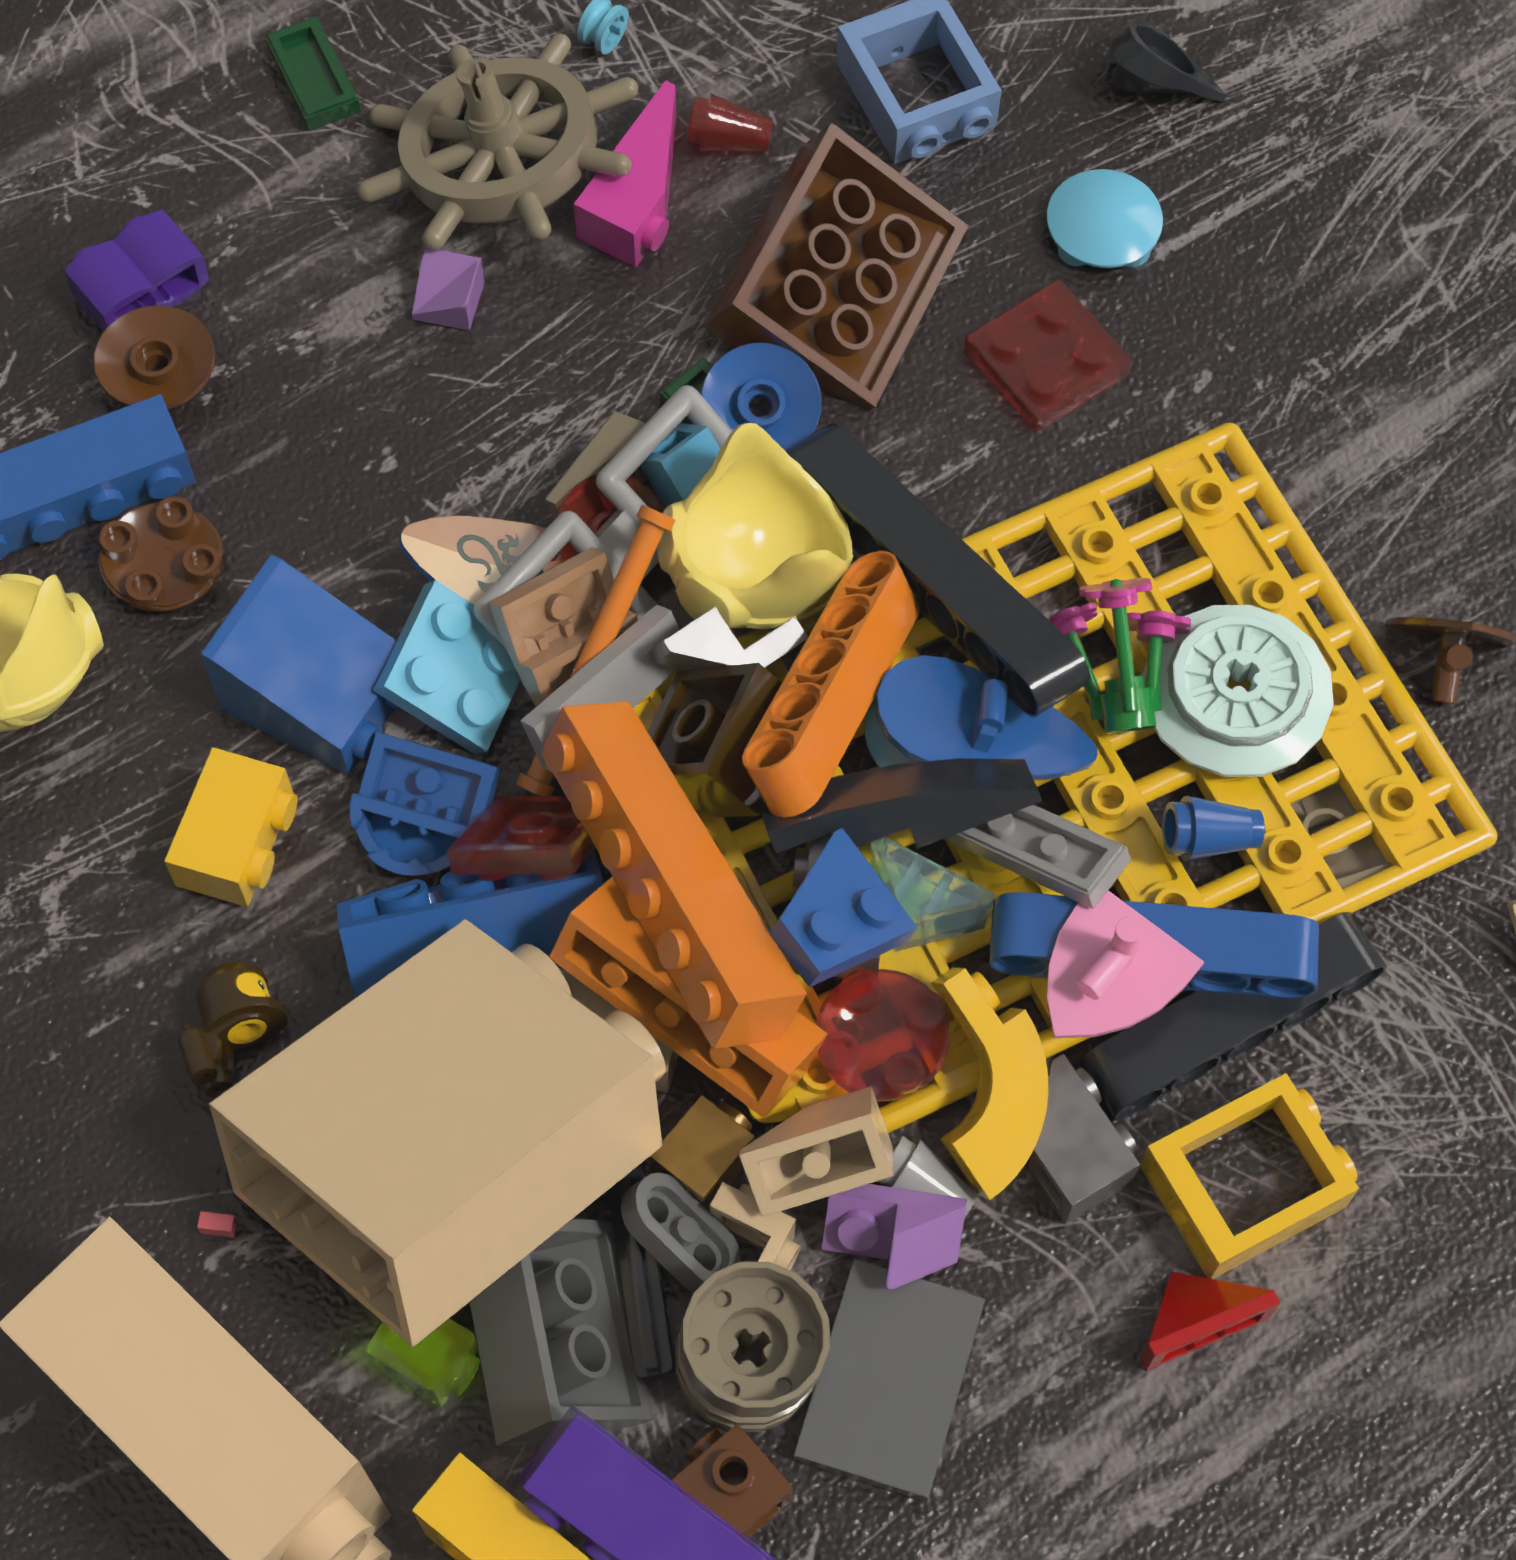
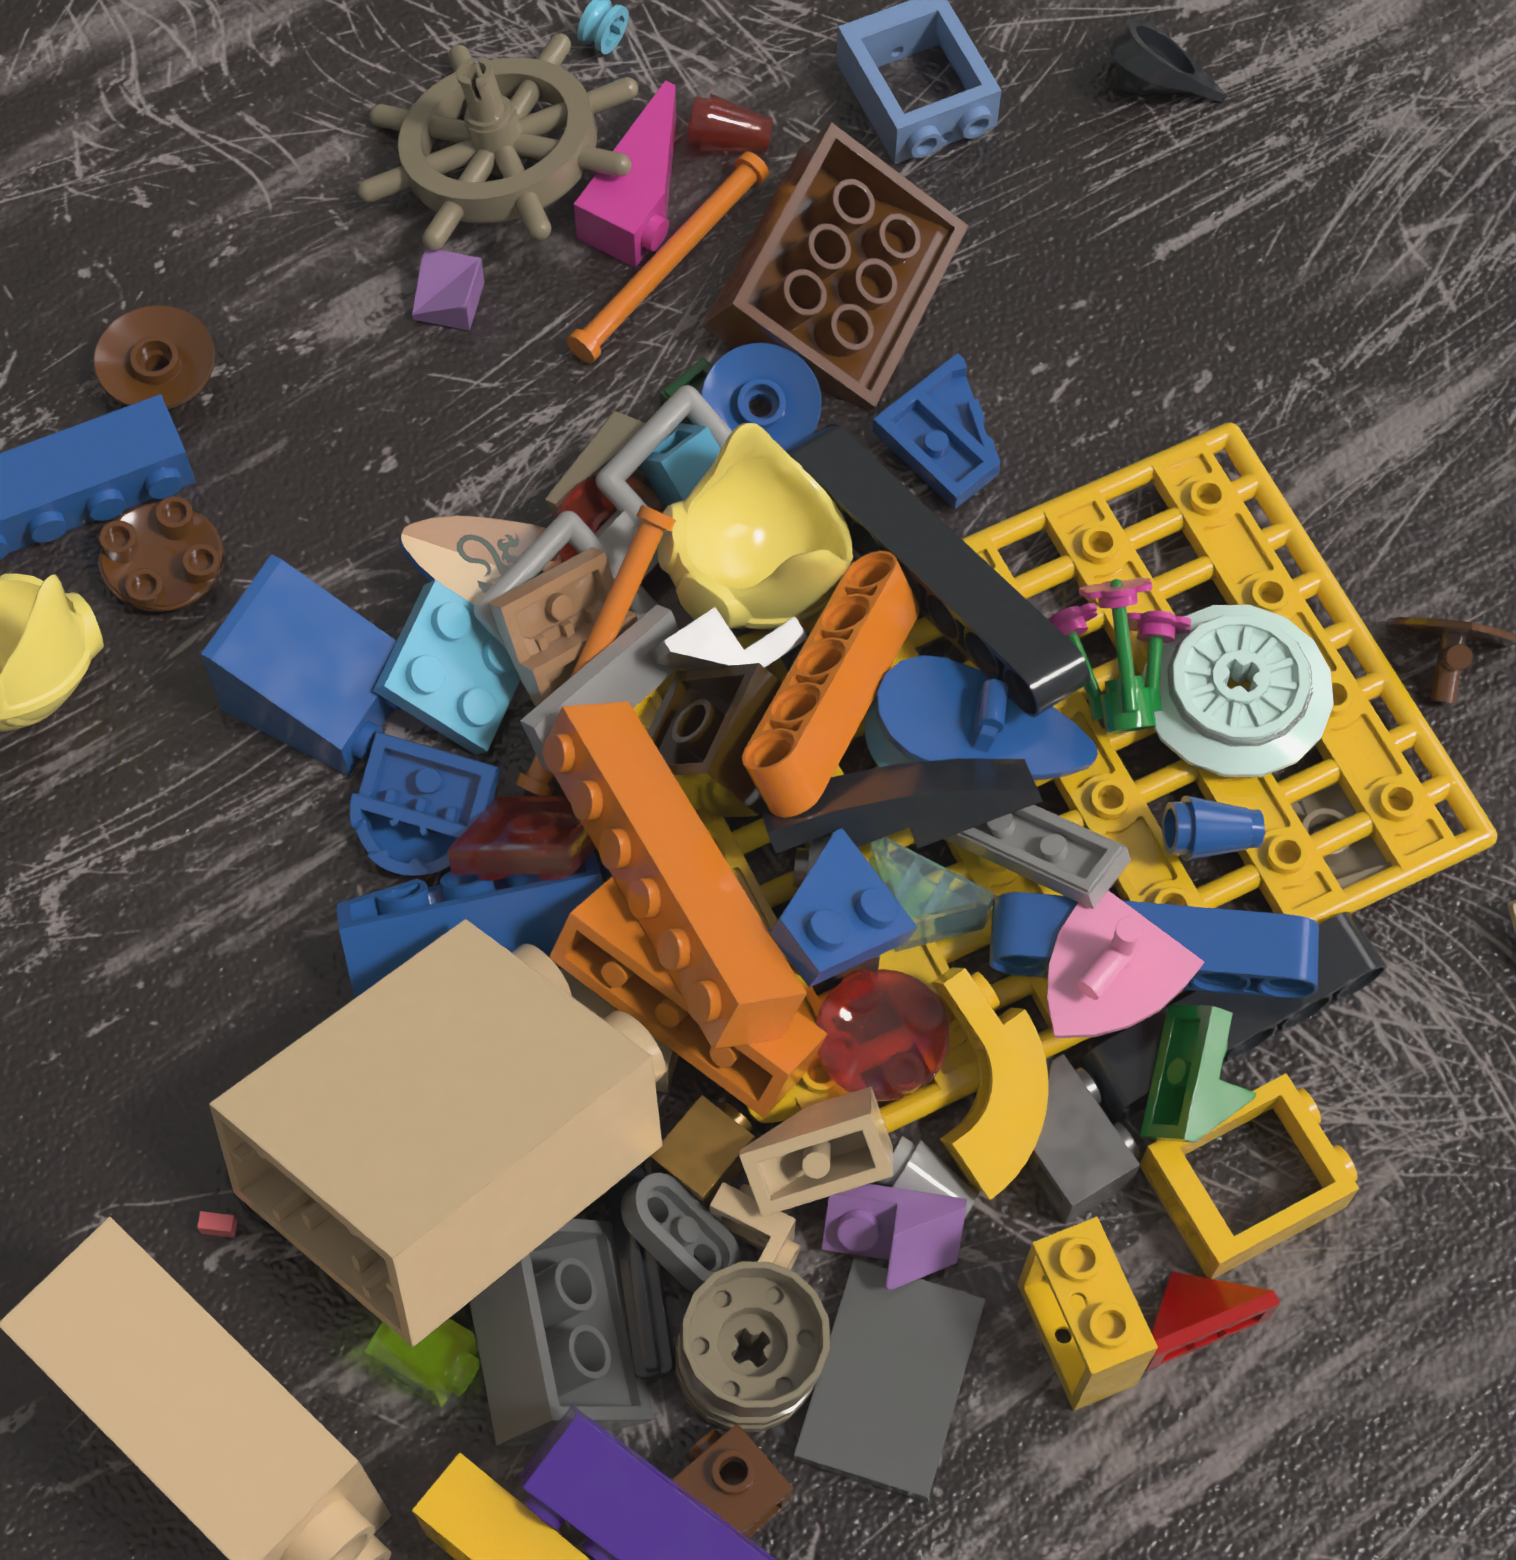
dark purple brick [64,210,209,332] -> none
yellow brick [164,747,298,907] -> none
dark brown piece [178,960,288,1098] -> none
dark green tile [264,16,361,132] -> none
clear red plate [964,279,1133,432] -> none
medium azure dish [1047,169,1163,268] -> none
none -> orange bar [566,151,769,364]
none -> blue wing [872,353,1001,510]
none -> yellow window [1017,1217,1158,1411]
none -> green slope [1140,1005,1256,1143]

